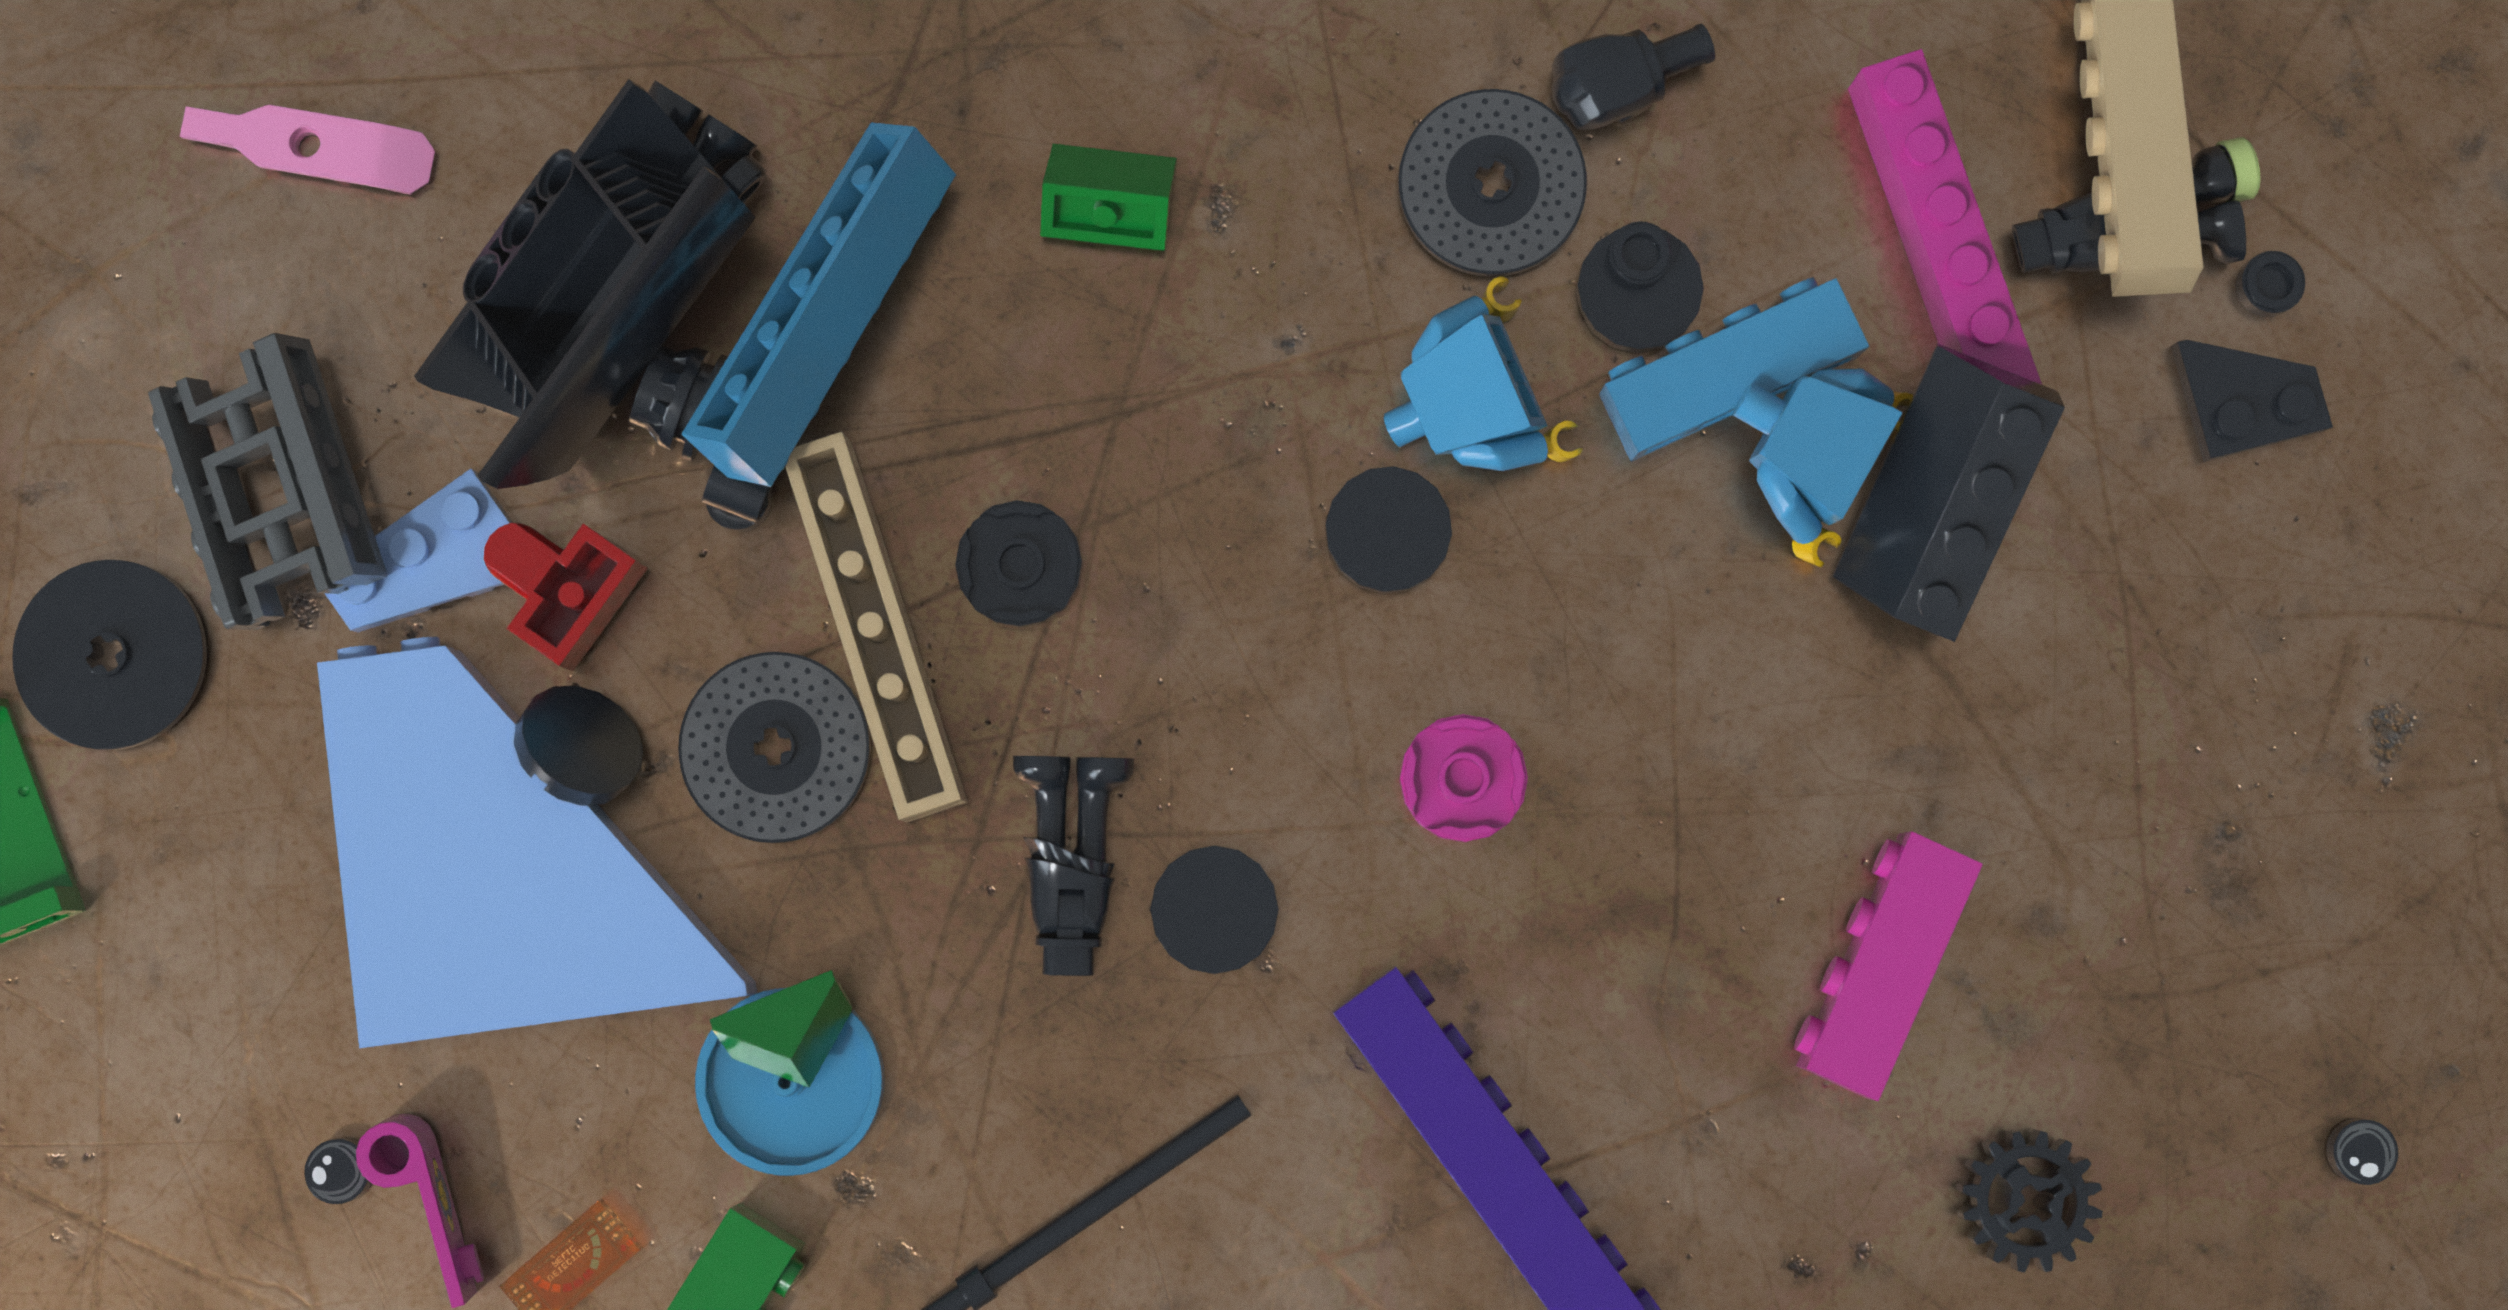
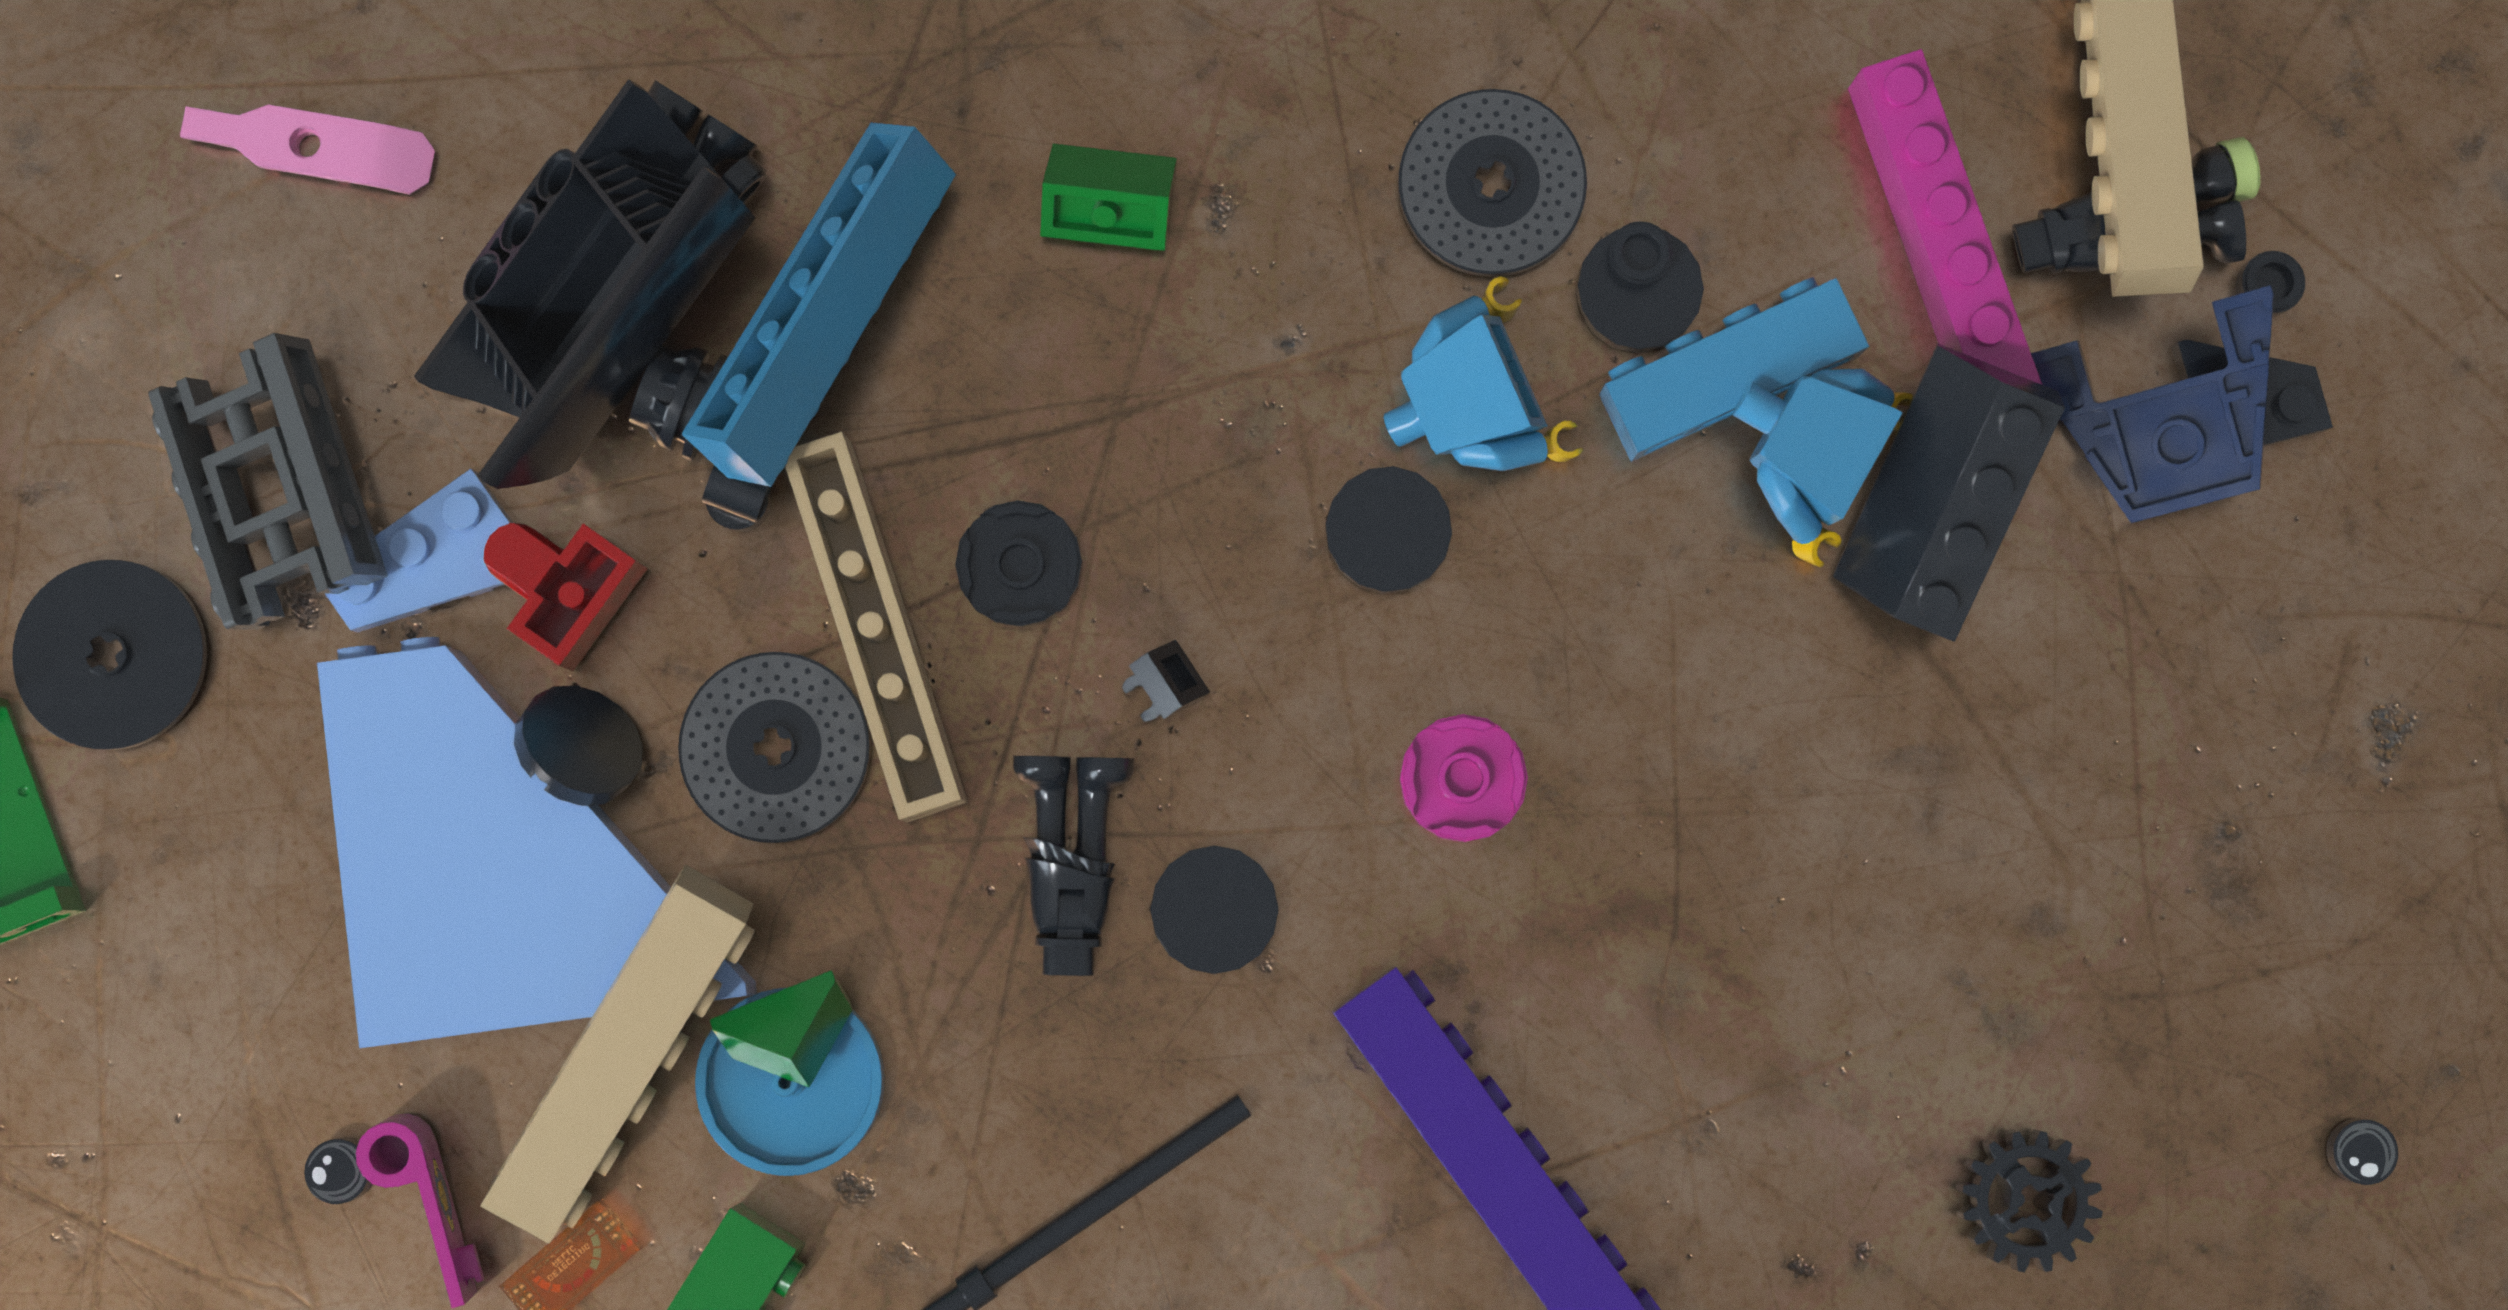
black piece [1551,23,1715,130] -> none
dark pink brick [1794,831,1983,1101] -> none
none -> tan brick [480,865,755,1244]
none -> black tile [1122,640,1211,721]
none -> dark blue wing [2031,285,2274,523]

